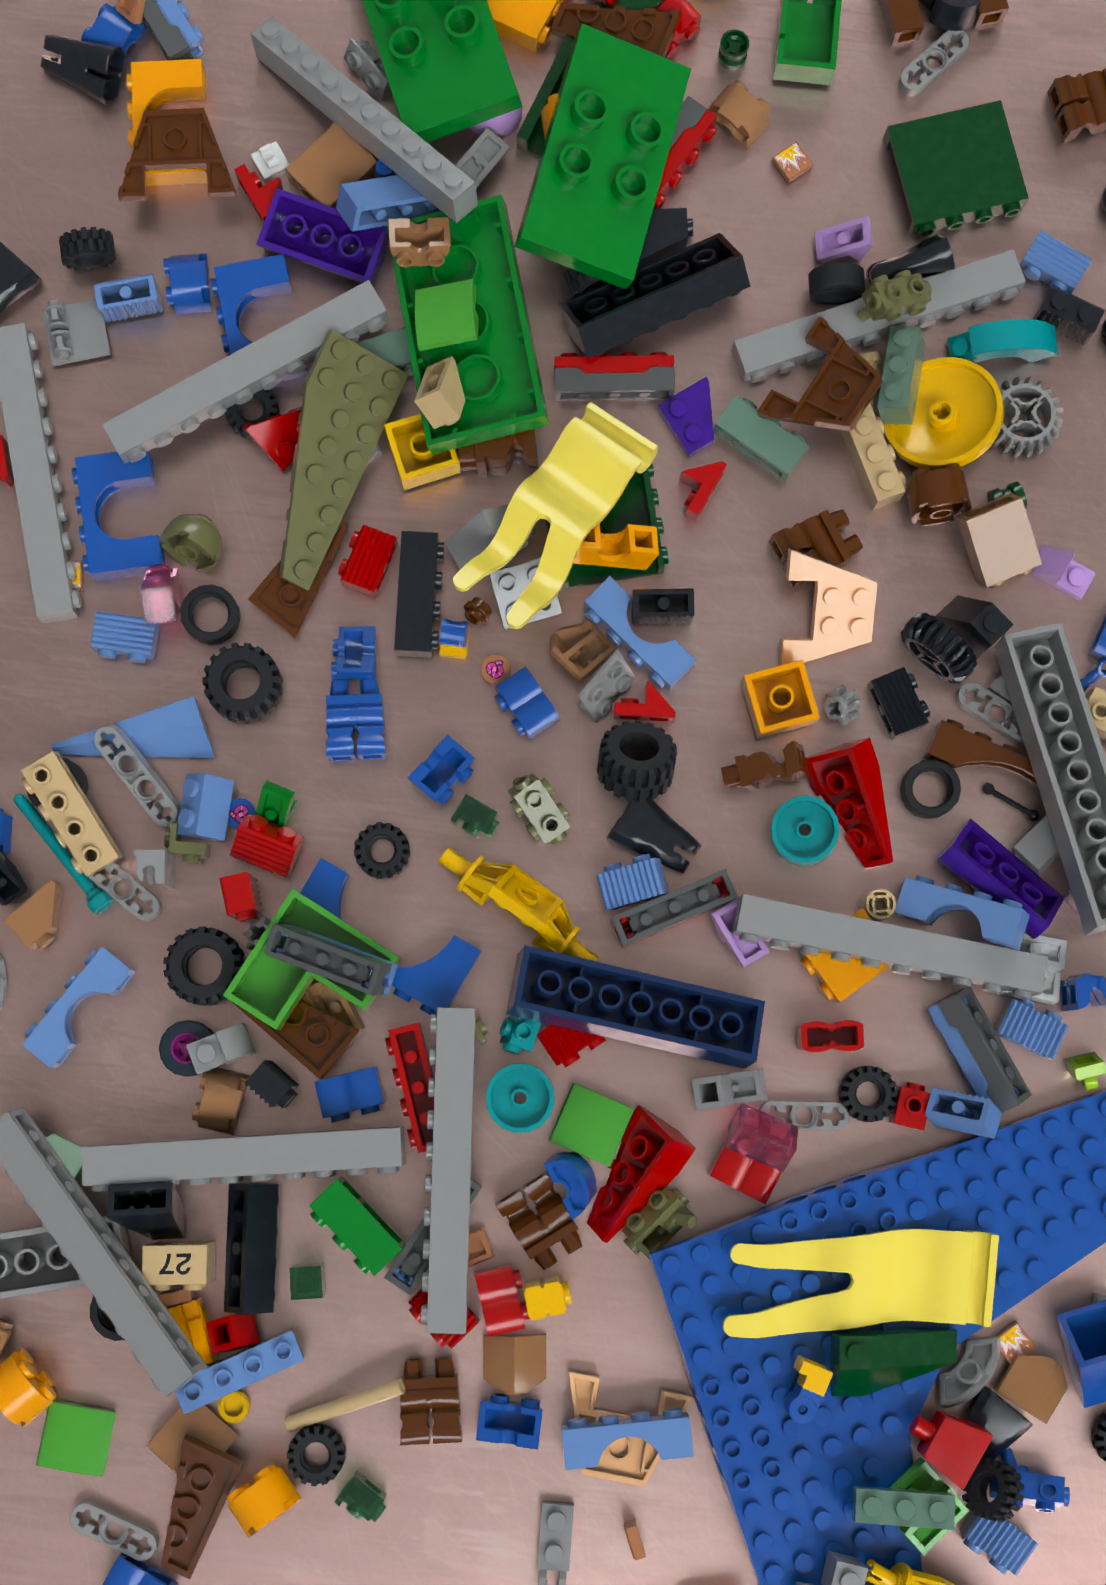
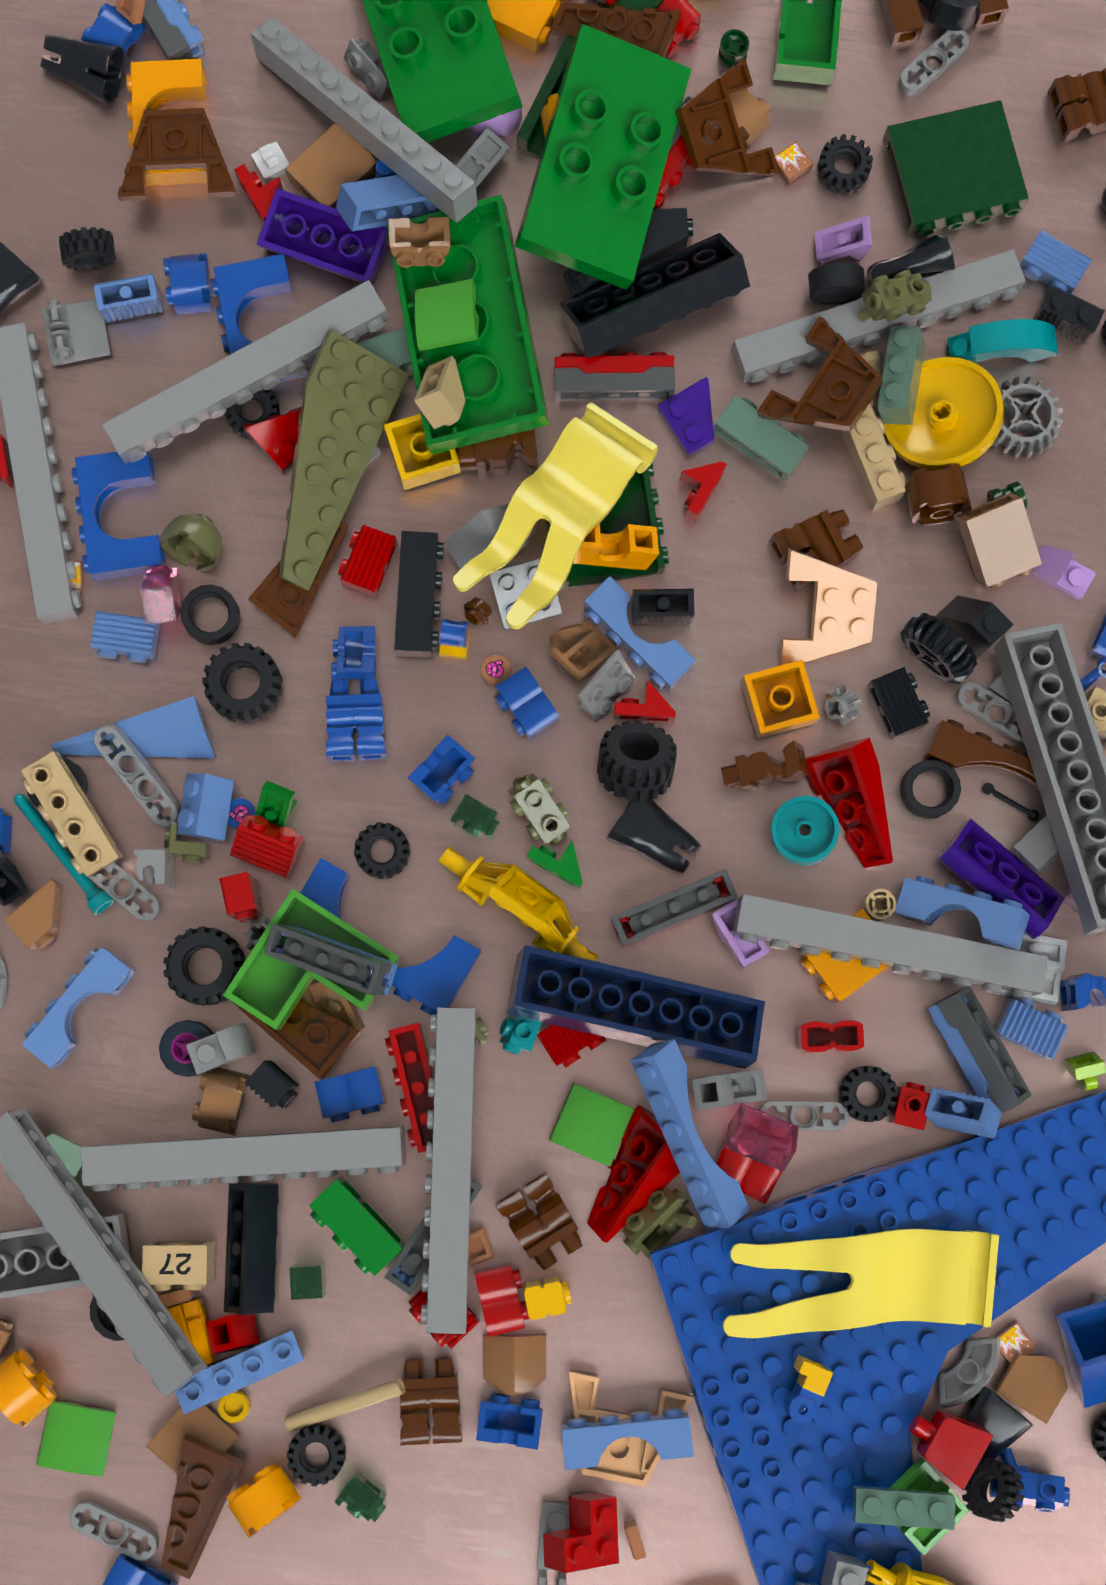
black slope [107,1182,185,1240] -> none
teal wheel [486,1063,554,1133] -> none
blue cylinder [544,1152,597,1220] -> none
medium blue brick [596,854,670,911] -> none
dark green wedge [831,1329,957,1396] -> none
medium blue brick [959,1511,1038,1576] -> none
none -> green slope [526,840,583,890]
none -> red brick [543,1492,619,1573]
none -> medium blue arch [630,1039,750,1231]
none -> reddish brown wing [675,59,780,176]
none -> black tyre [817,134,873,194]

